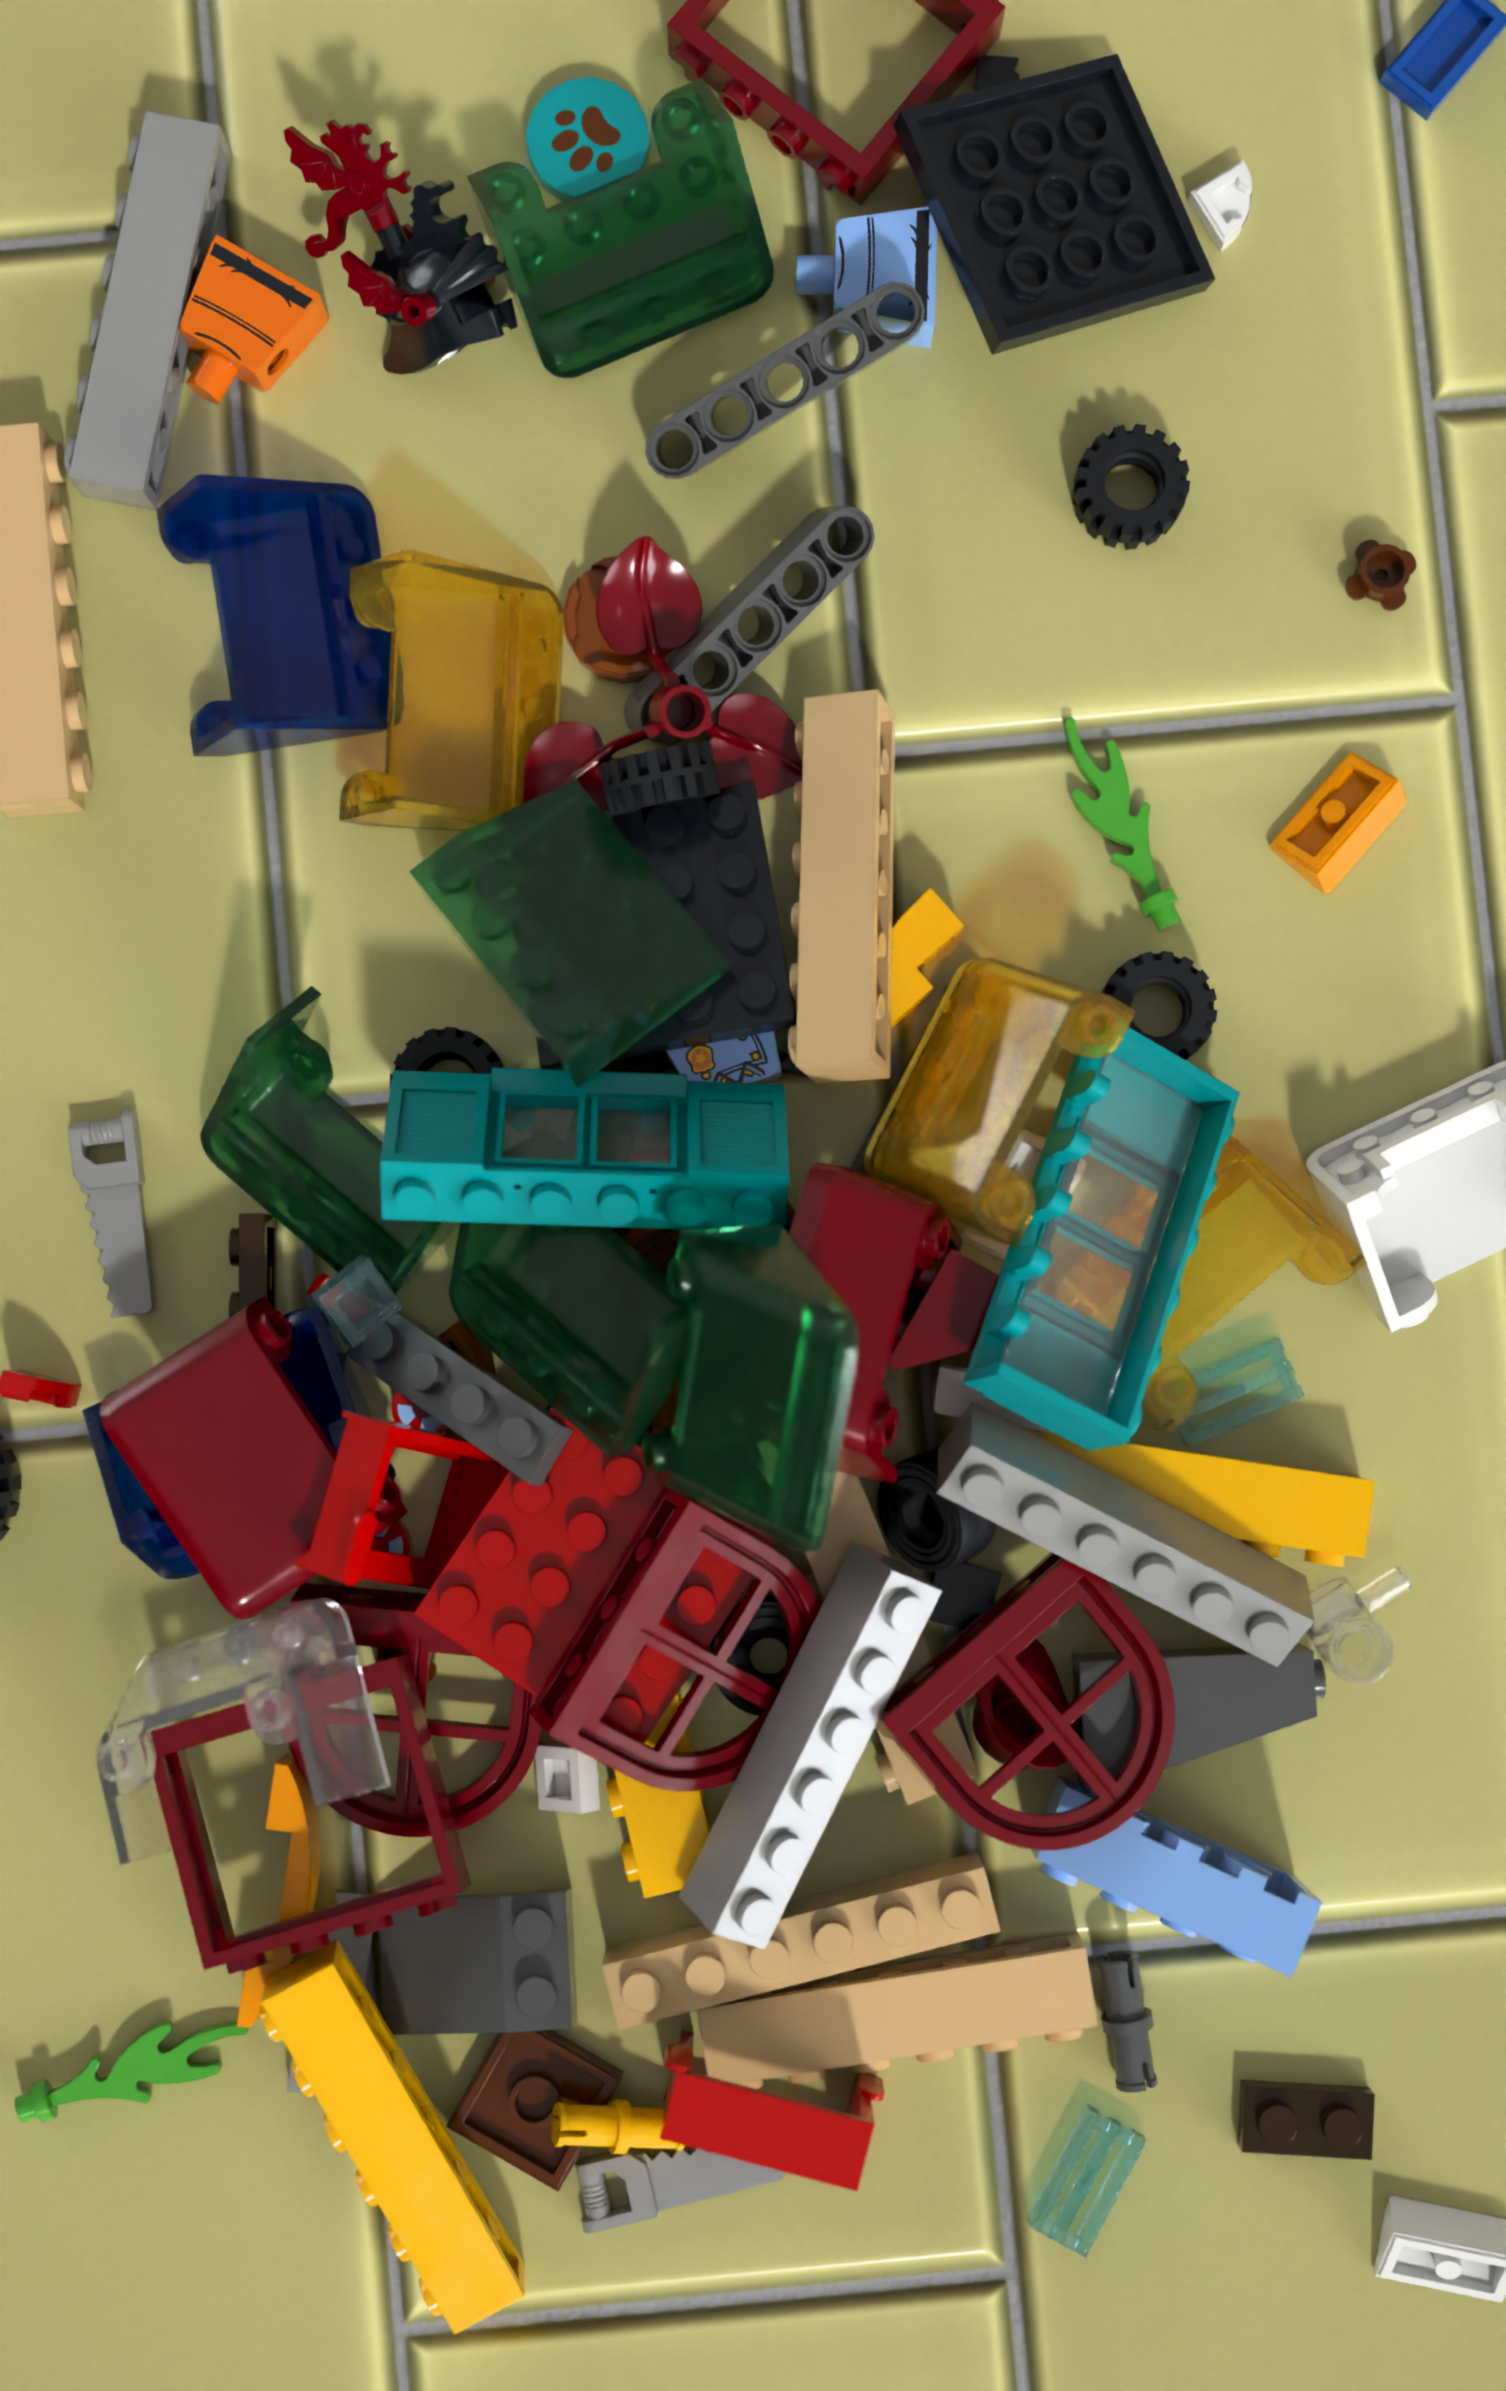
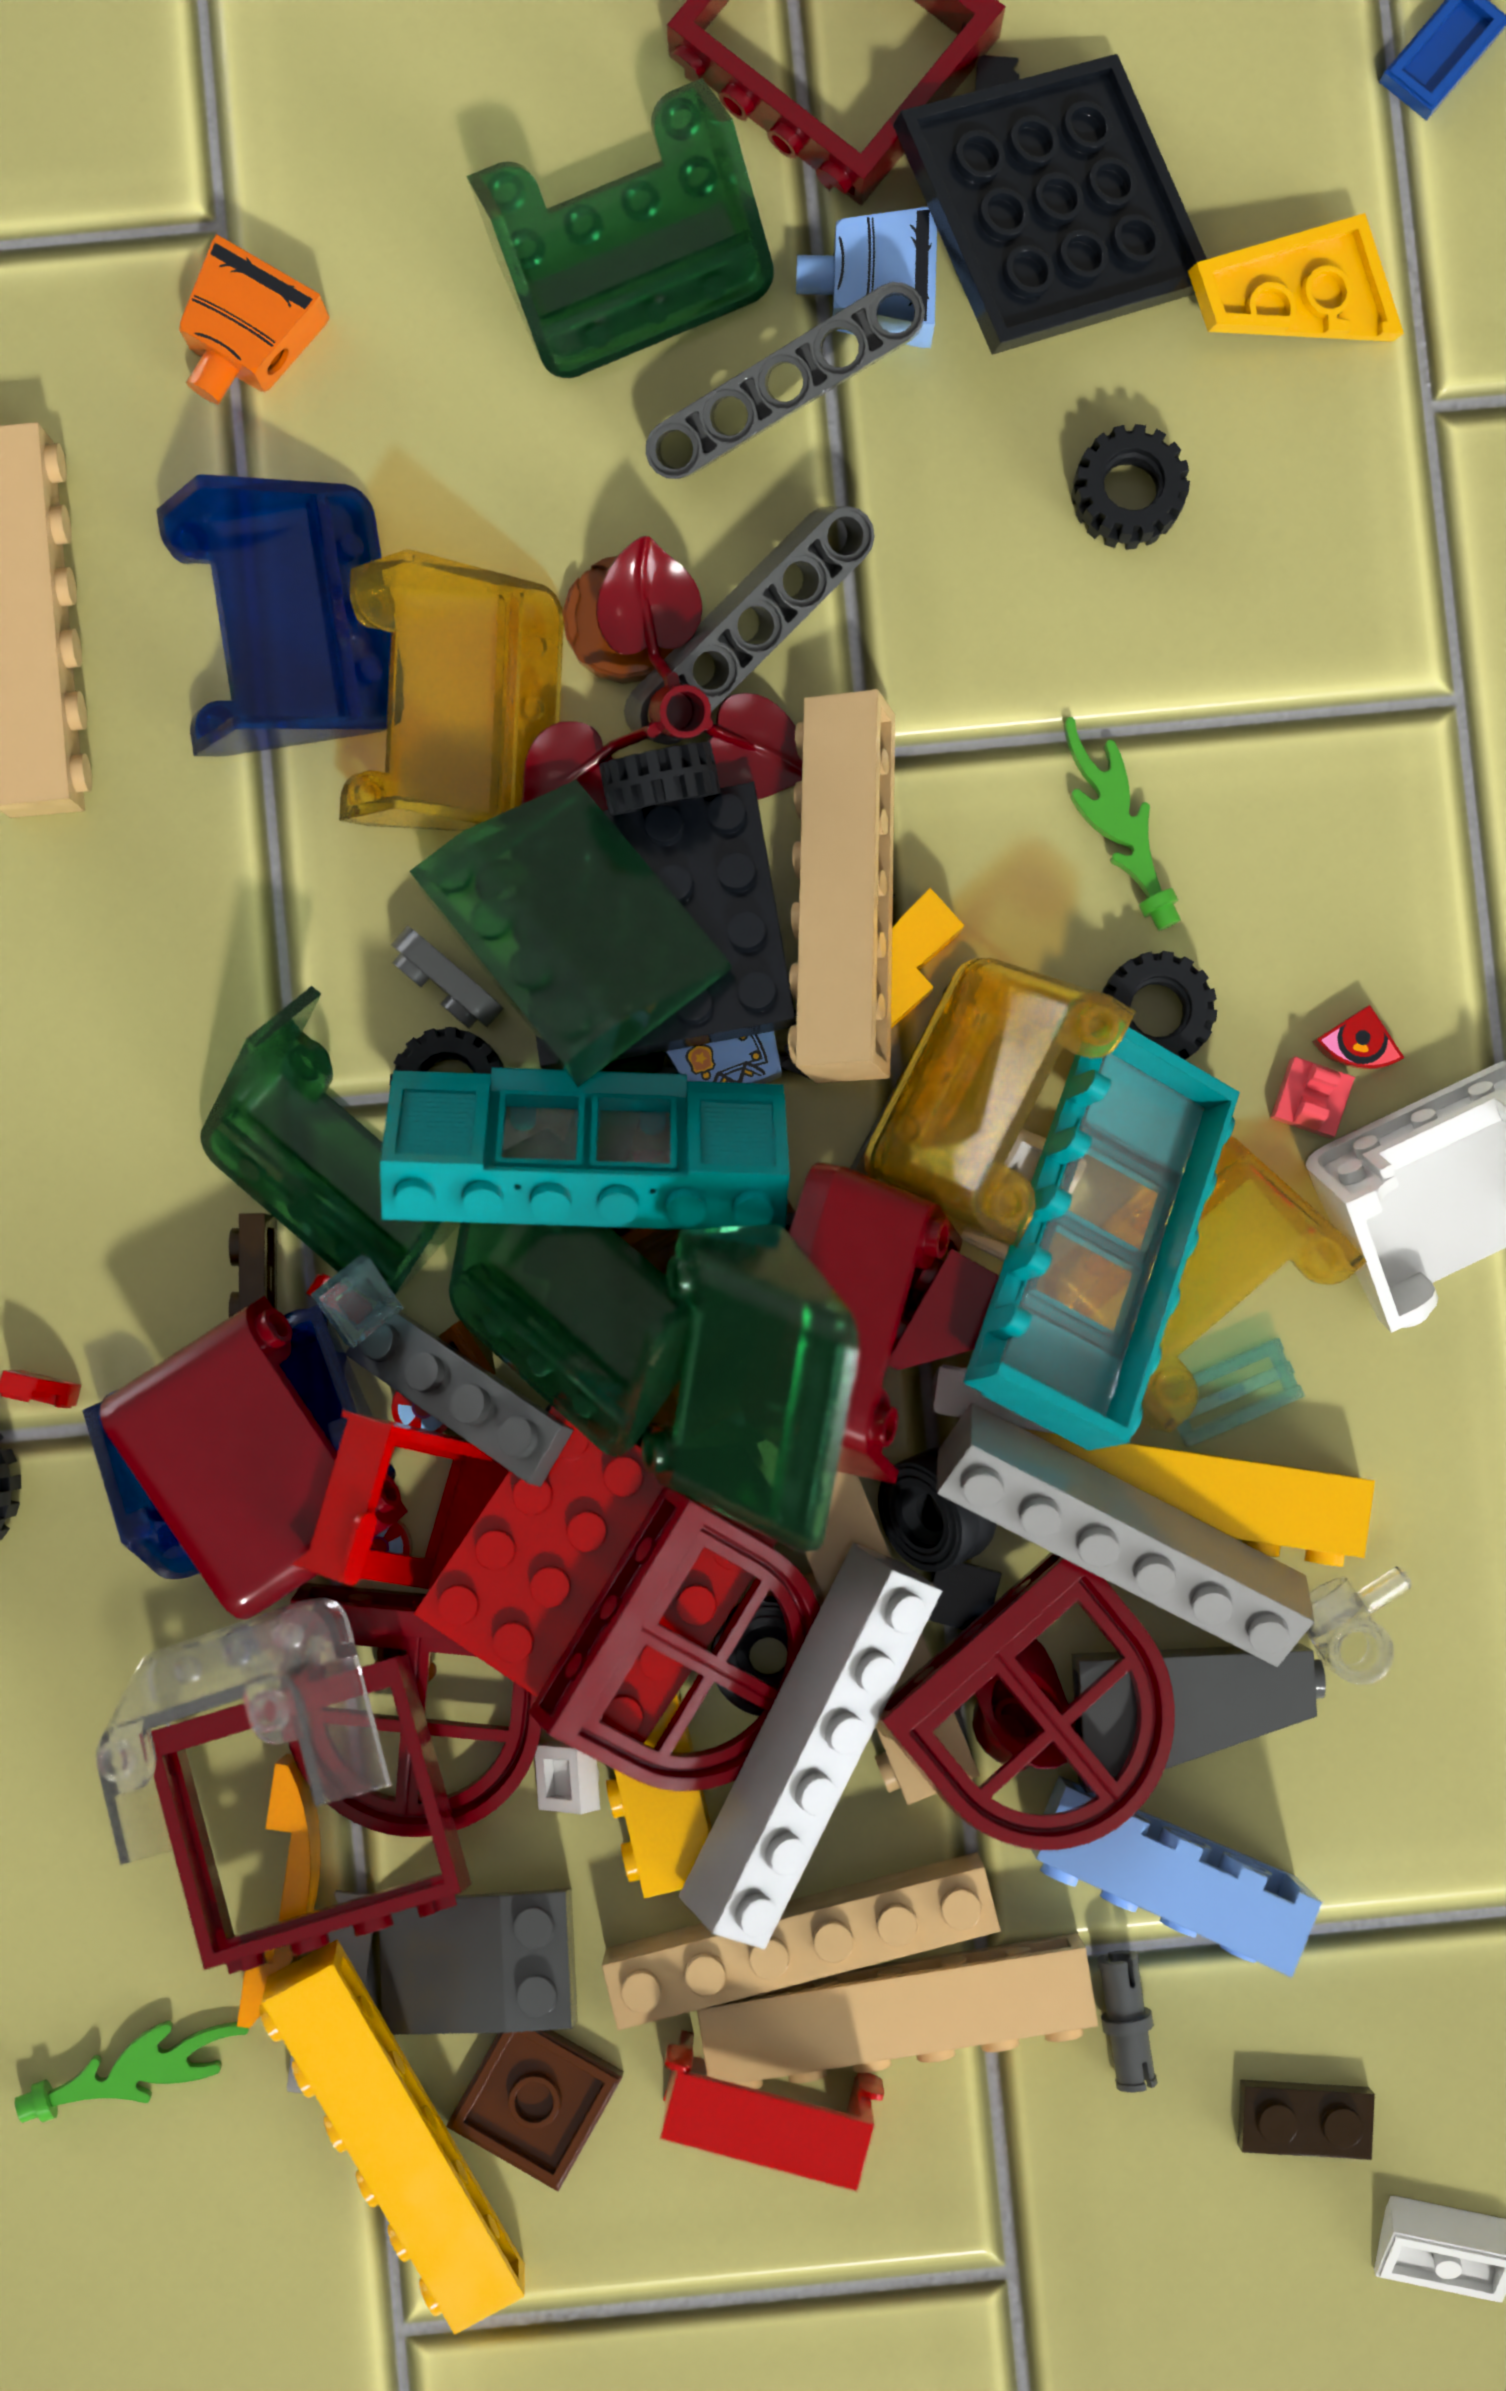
light grey brick [64,111,232,511] -> none
light grey piece [68,1109,154,1318] -> none
helmet [283,119,518,374] -> none
teal tile [526,77,650,207] -> none
yellow pin [551,2099,685,2154] -> none
light grey piece [575,2147,785,2233] -> none
clear light blue tile [1027,2104,1147,2258] -> none
white tile [1187,160,1252,252] -> none
light orange slope [1269,751,1406,894] -> none
reddish brown plate [1345,540,1416,611] -> none
none -> dark grey plate [391,925,504,1029]
none -> yellow wing [1188,213,1404,342]
none -> coral tile [1270,1057,1355,1139]
none -> red tile [1312,1005,1405,1069]

